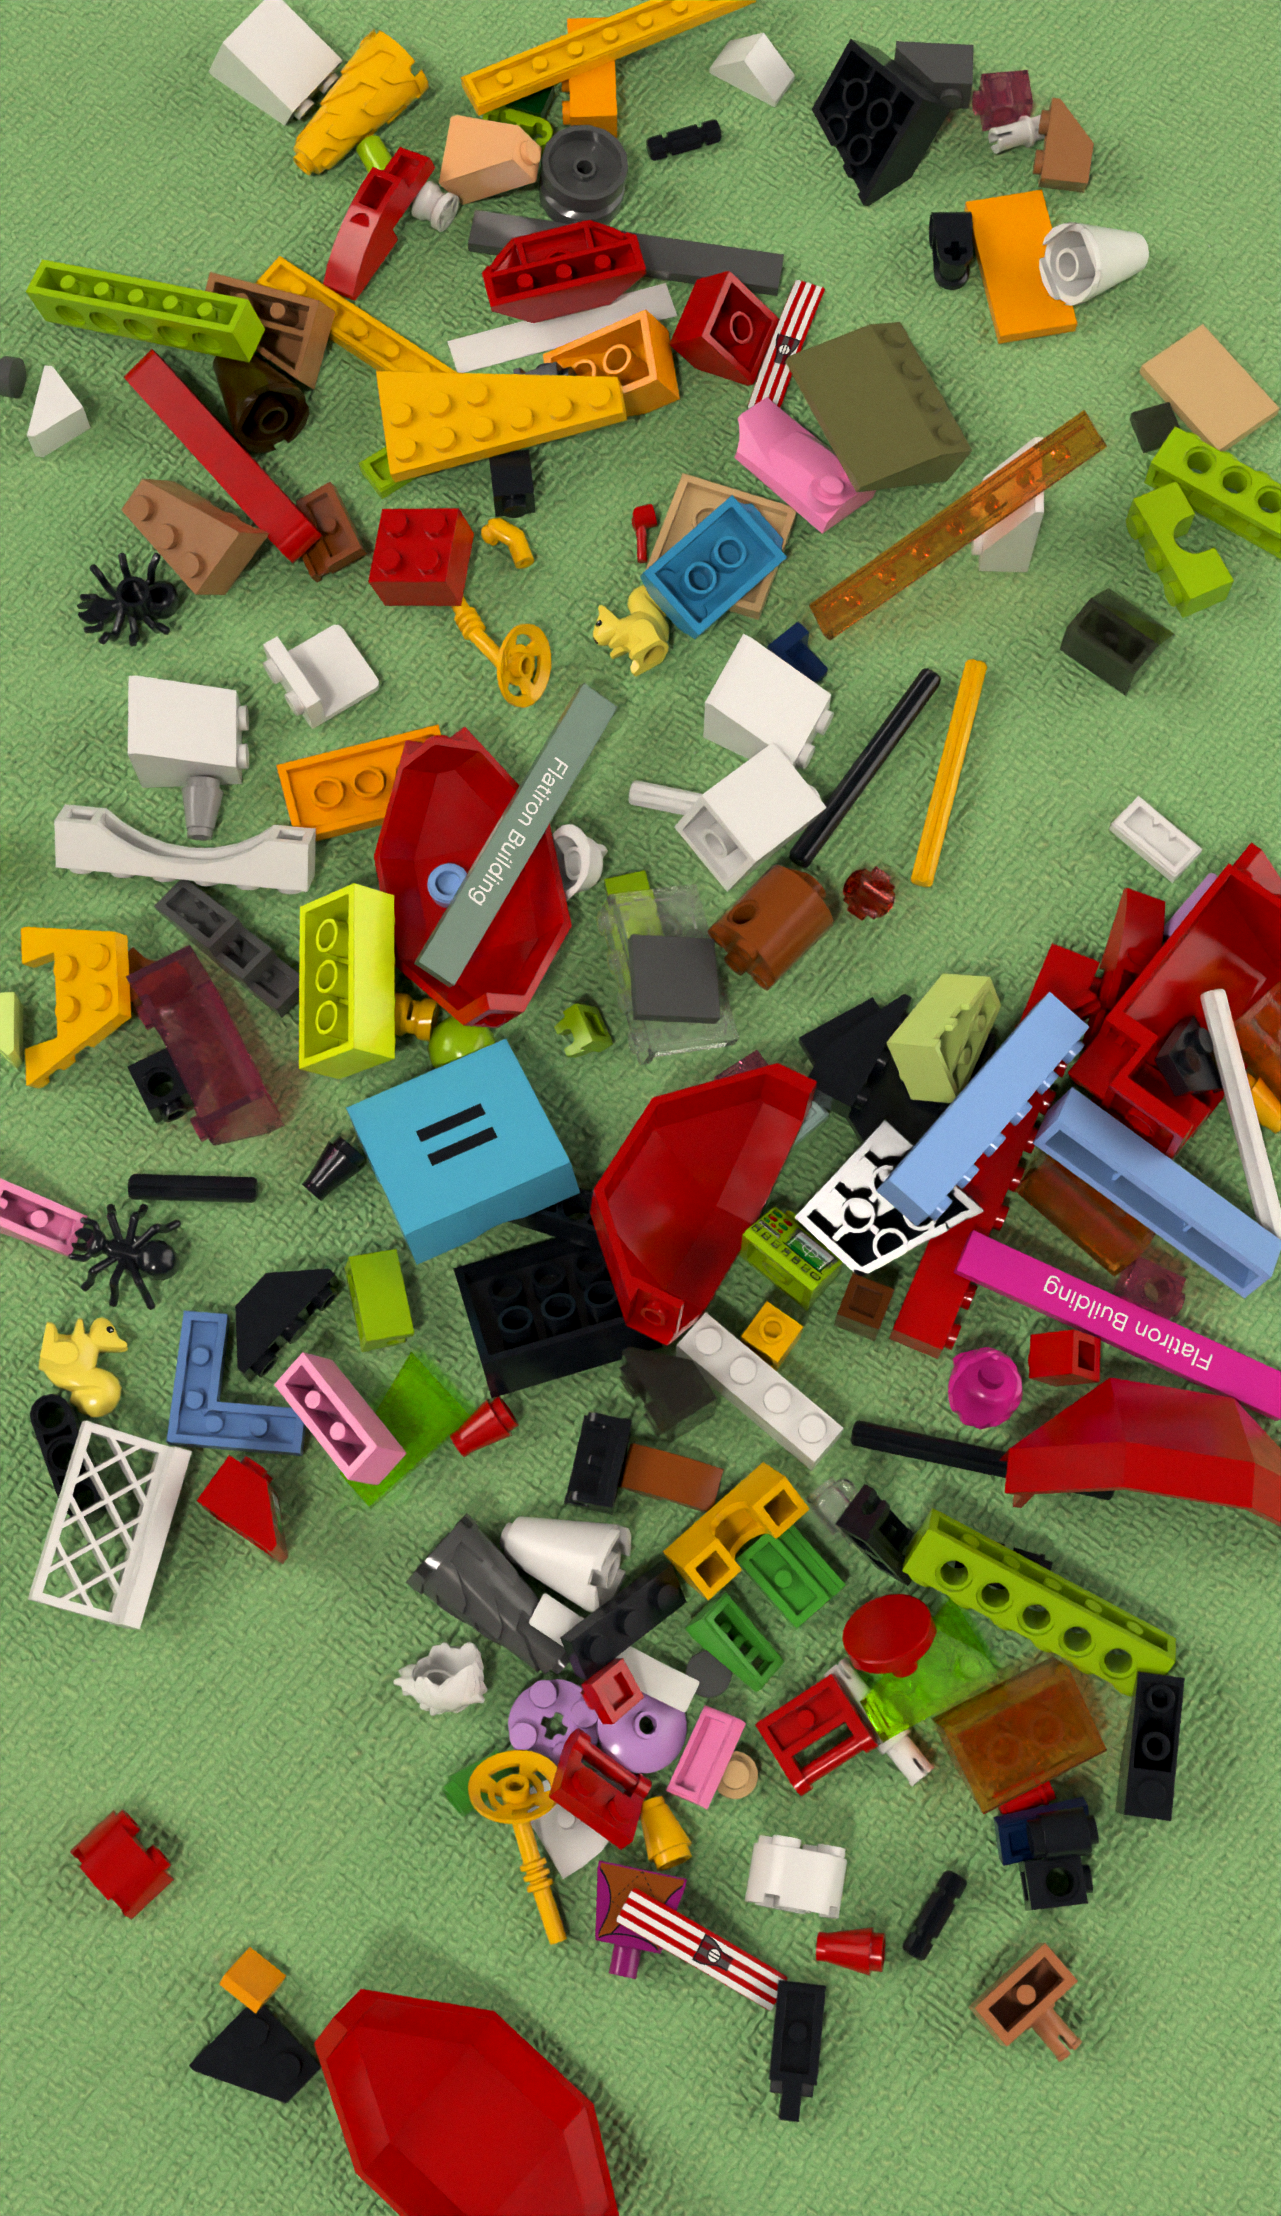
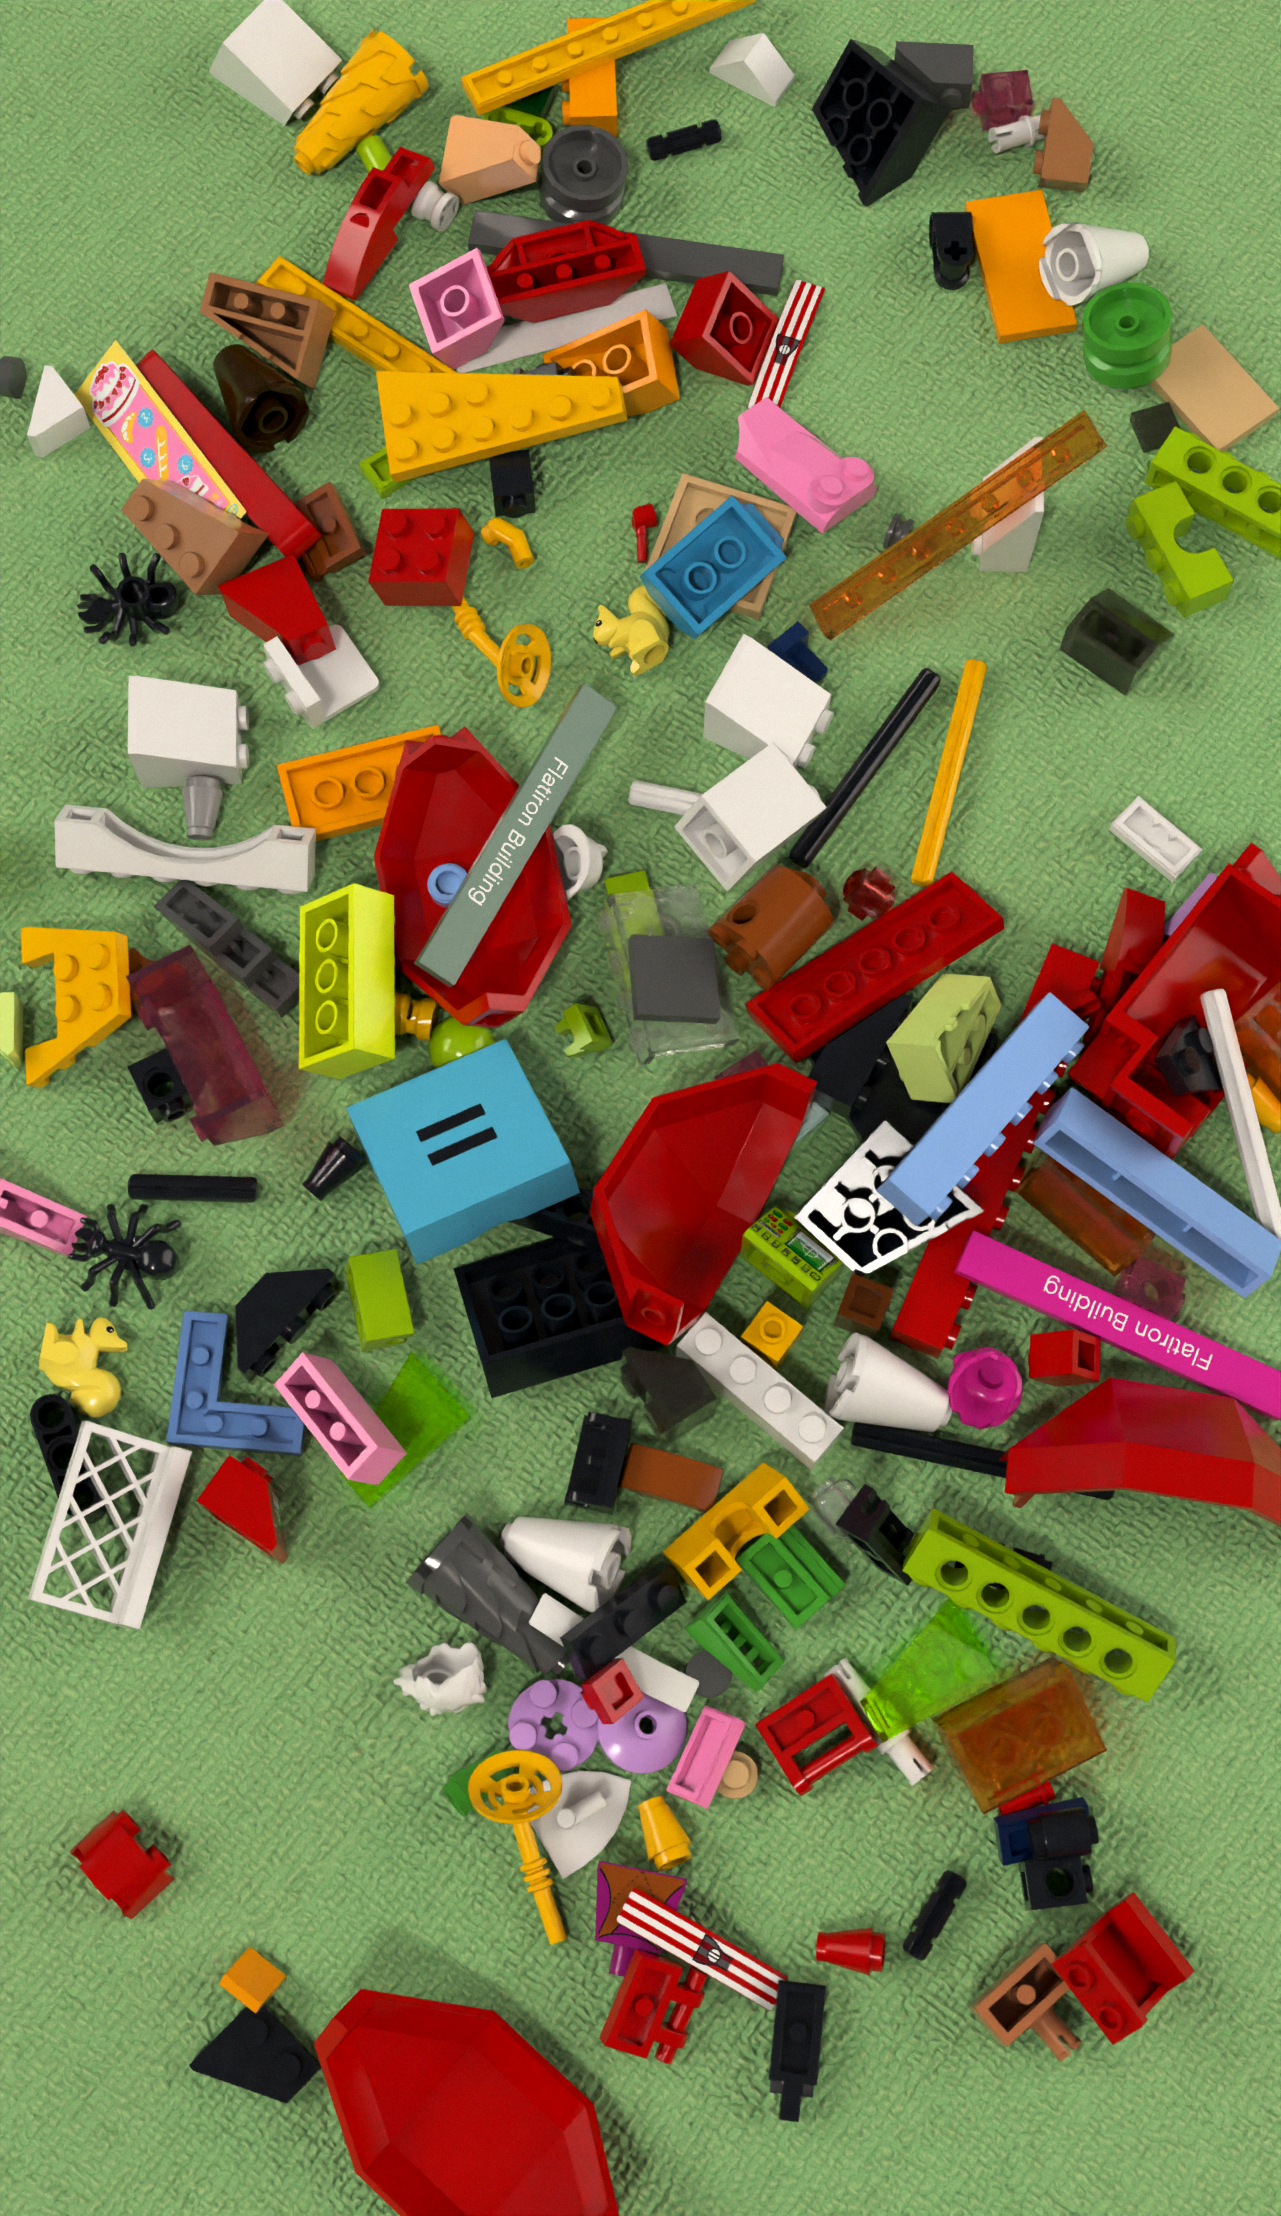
lime brick [26,259,265,363] -> none
red cone [450,1396,519,1457] -> none
red plate [549,1728,652,1850] -> none
white brick [745,1835,847,1919] -> none
olive slope [785,322,972,492] -> none
red tile [842,1594,937,1678] -> none
black slope [1115,1672,1185,1821] -> none
none -> sticker [74,340,247,520]
none -> red slope [218,554,336,665]
none -> bright pink slope [409,248,505,370]
none -> red plate [599,1949,708,2064]
none -> red plate [745,872,1005,1064]
none -> white cone [823,1332,952,1432]
none -> dark grey bush [883,513,915,555]
none -> red panel [1051,1892,1195,2045]
none -> bright green wheel [1082,282,1172,389]

